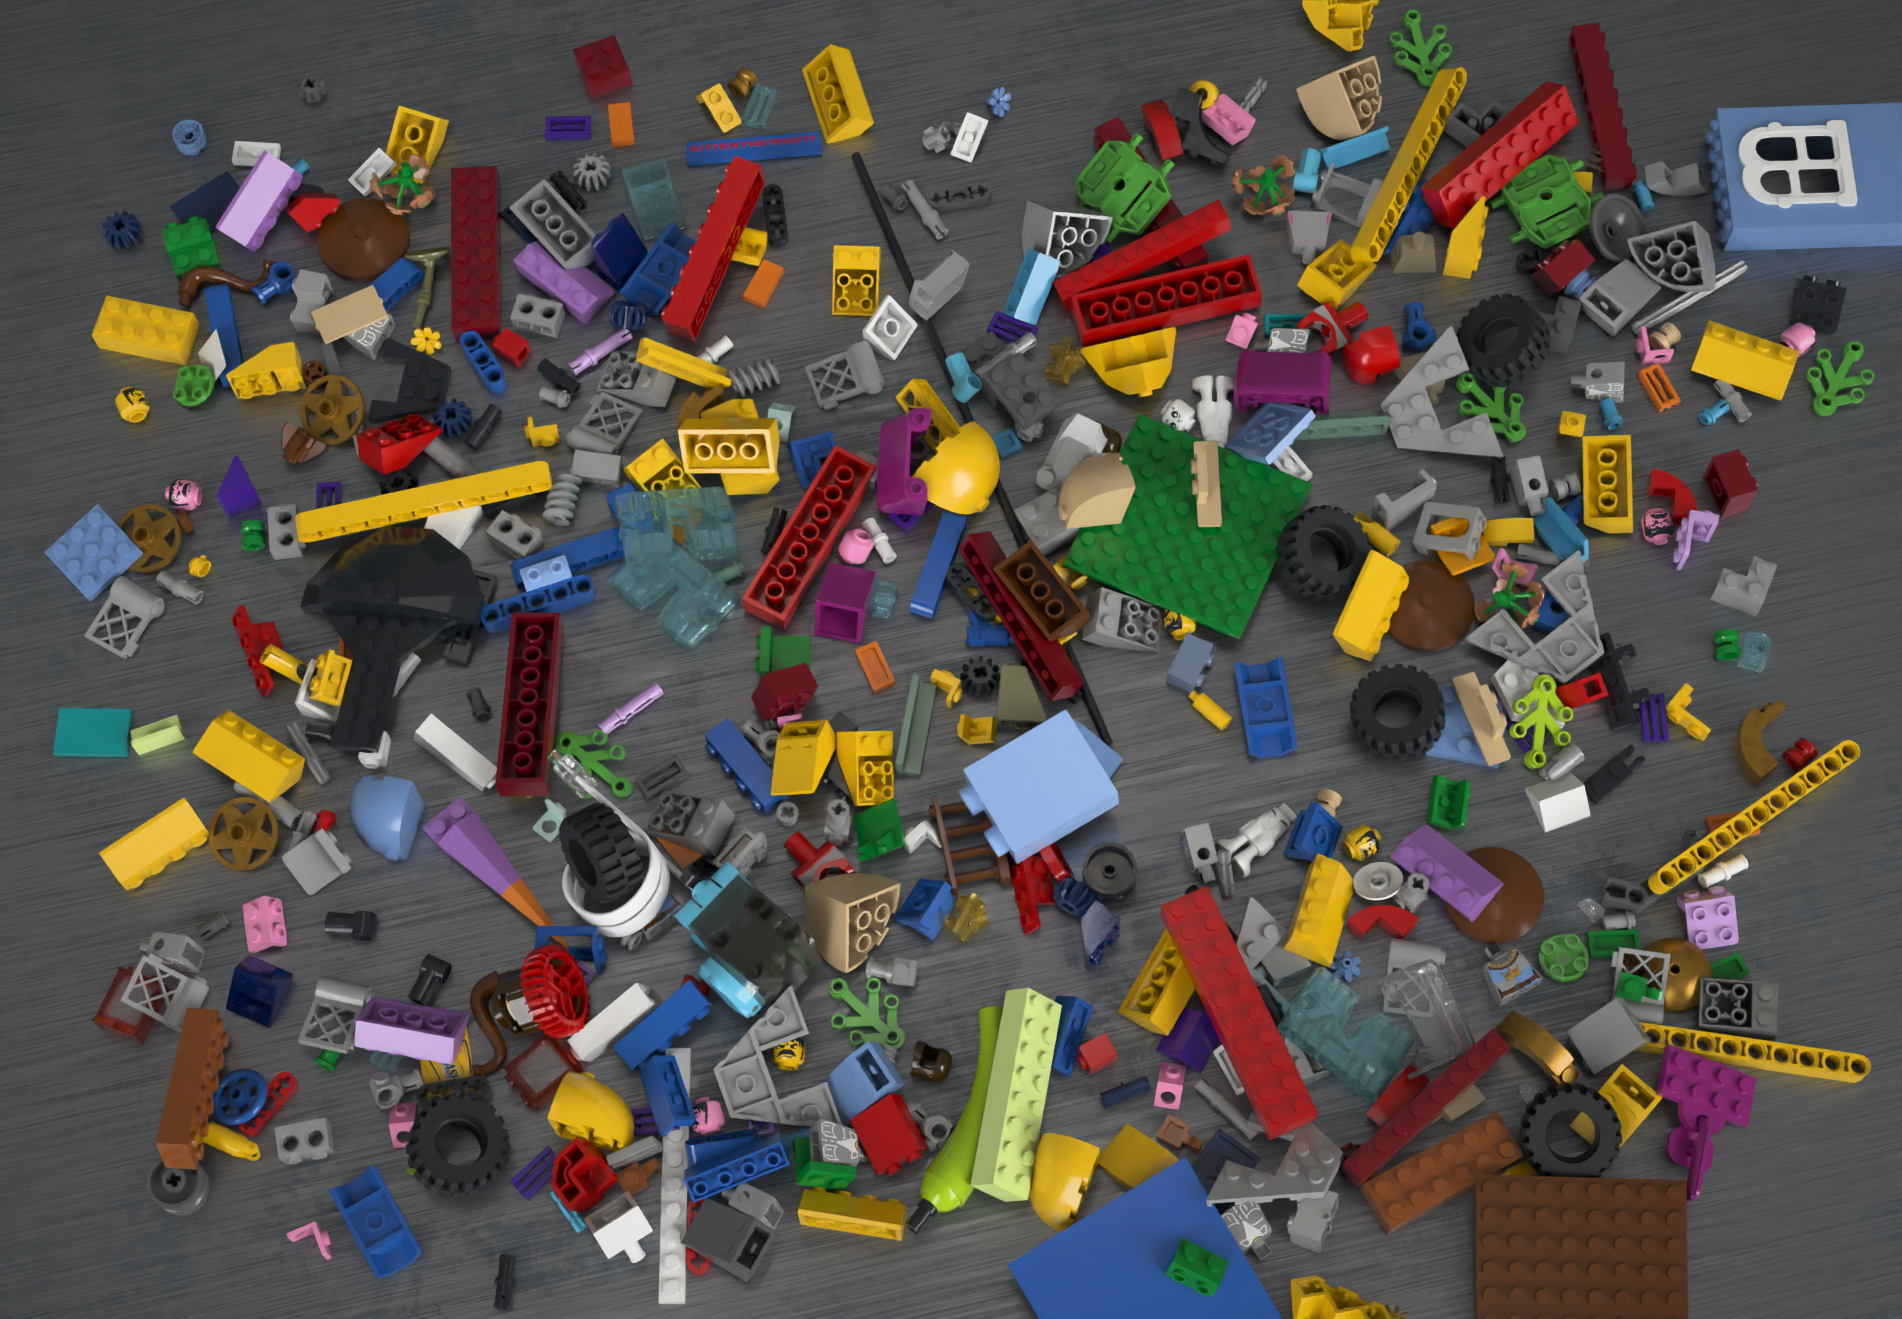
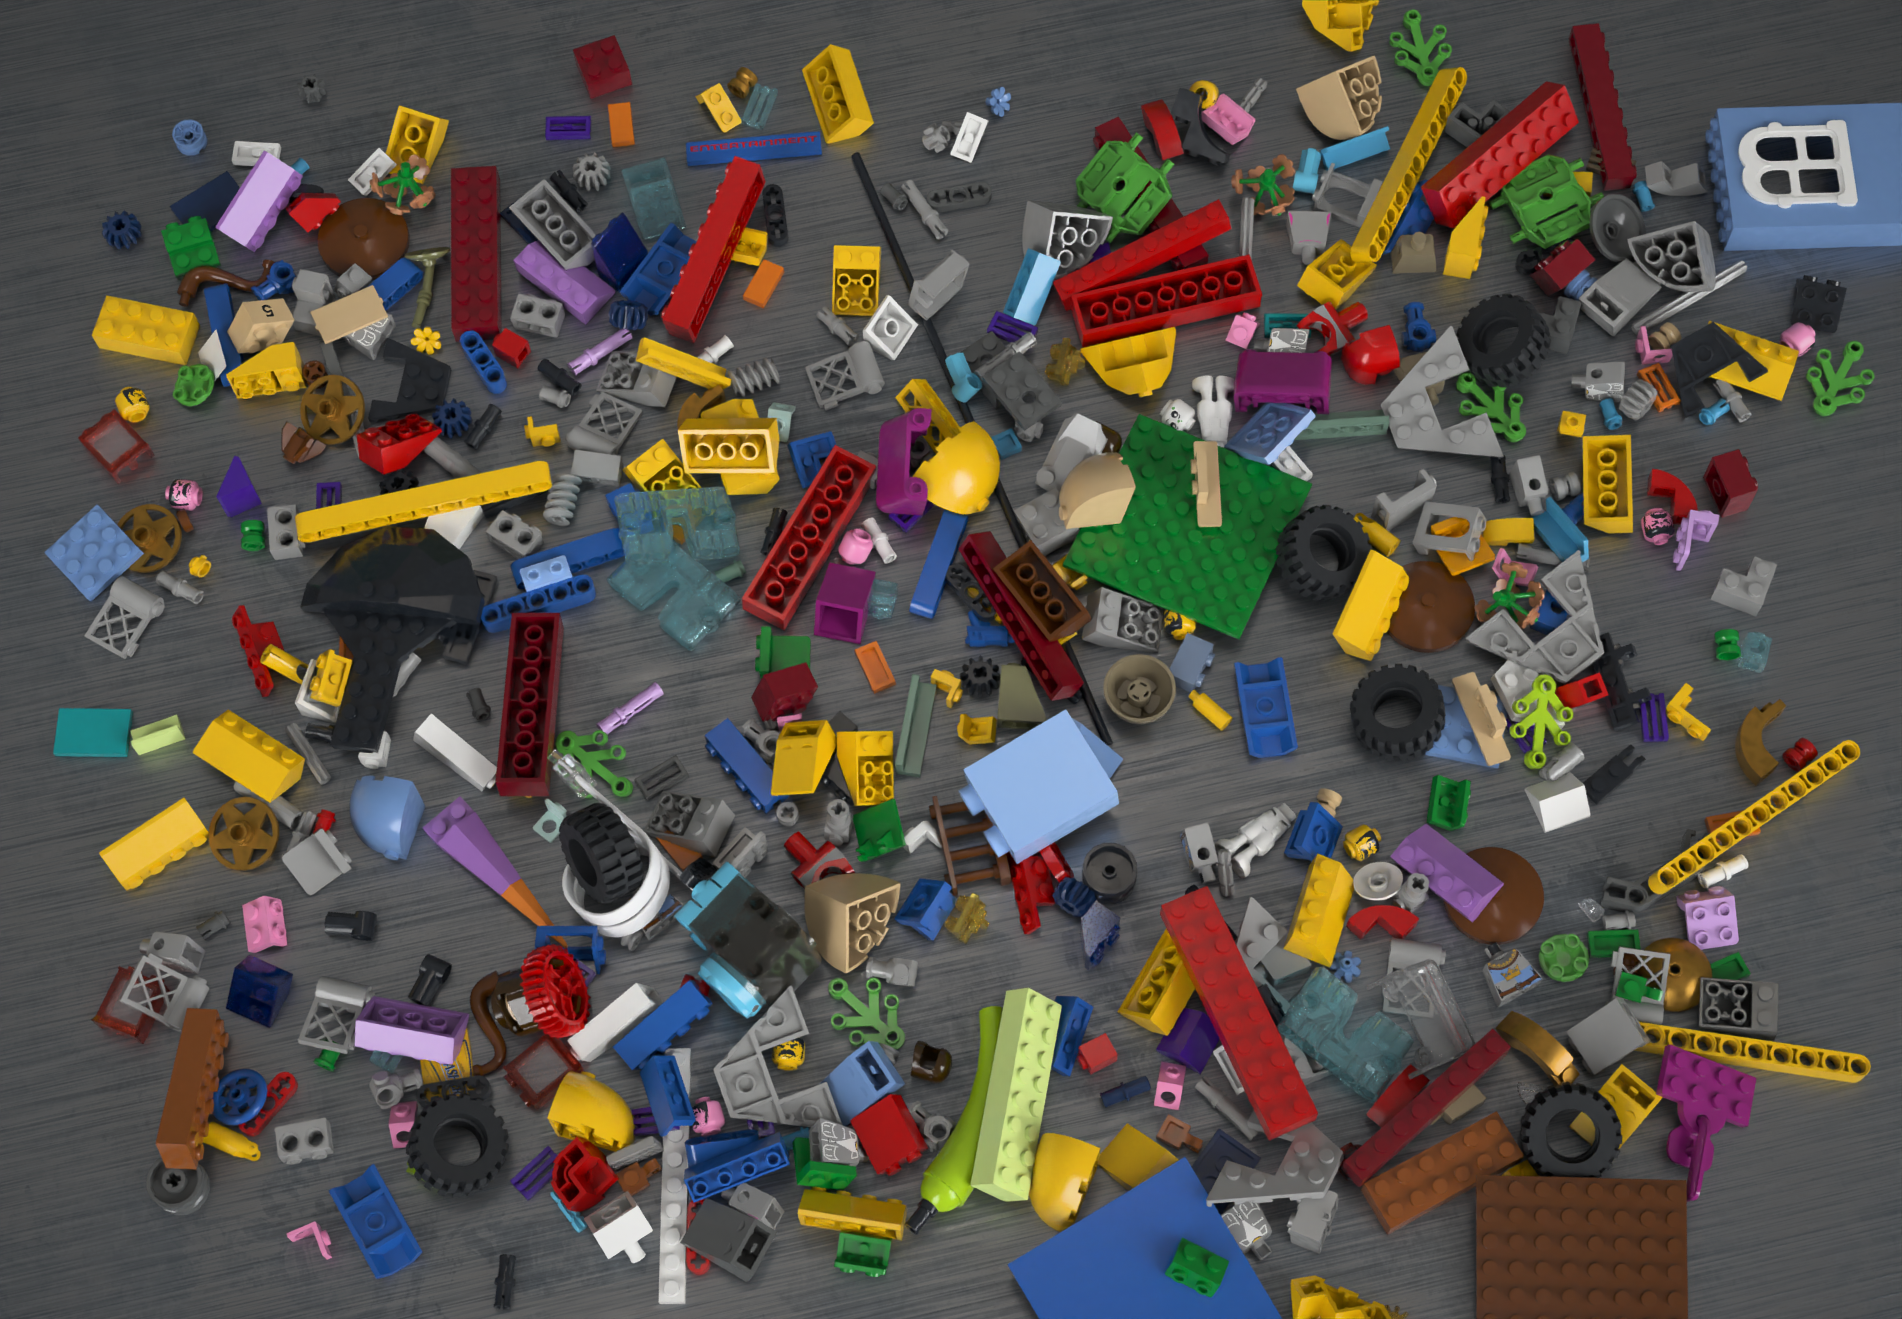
none -> clear red window [78,409,155,484]
none -> tan brick [227,298,294,353]
none -> light grey bracket [334,263,372,299]
none -> light grey pin [817,306,859,346]
none -> green bracket [834,1230,892,1277]
none -> dark tan piece [1103,654,1176,724]
none -> light grey axle [1239,197,1254,259]
none -> light grey gear [1619,379,1657,421]
none -> black wing [1671,322,1768,418]

